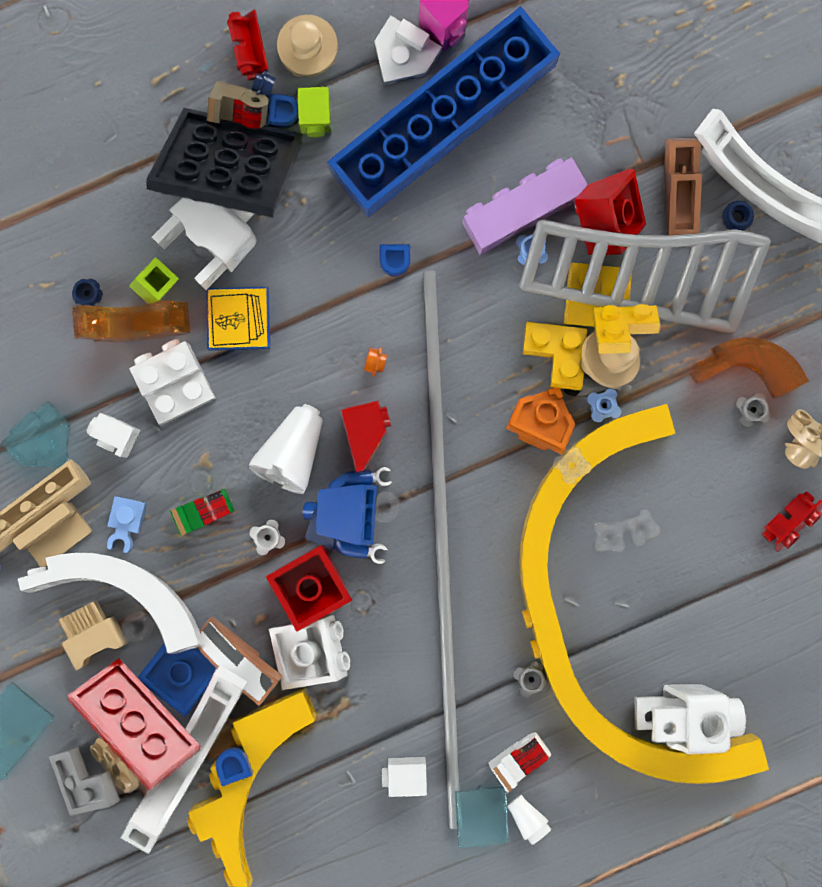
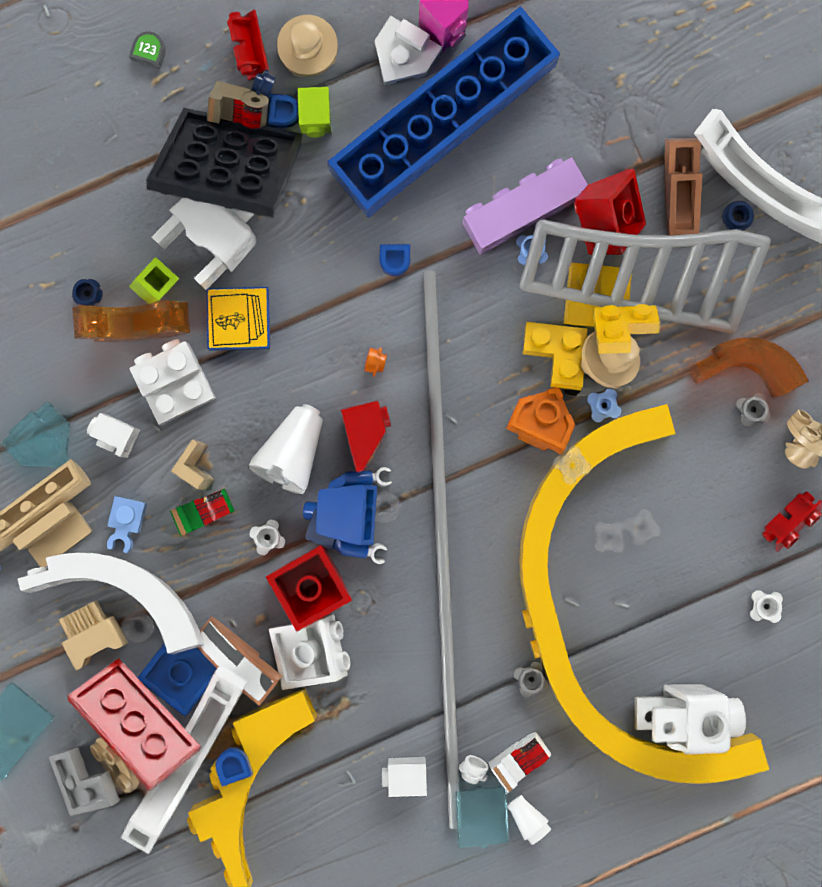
none -> tile [129,31,165,69]
none -> tan panel [171,439,215,490]
none -> white plate [459,755,489,784]
none -> white plate [750,590,783,623]

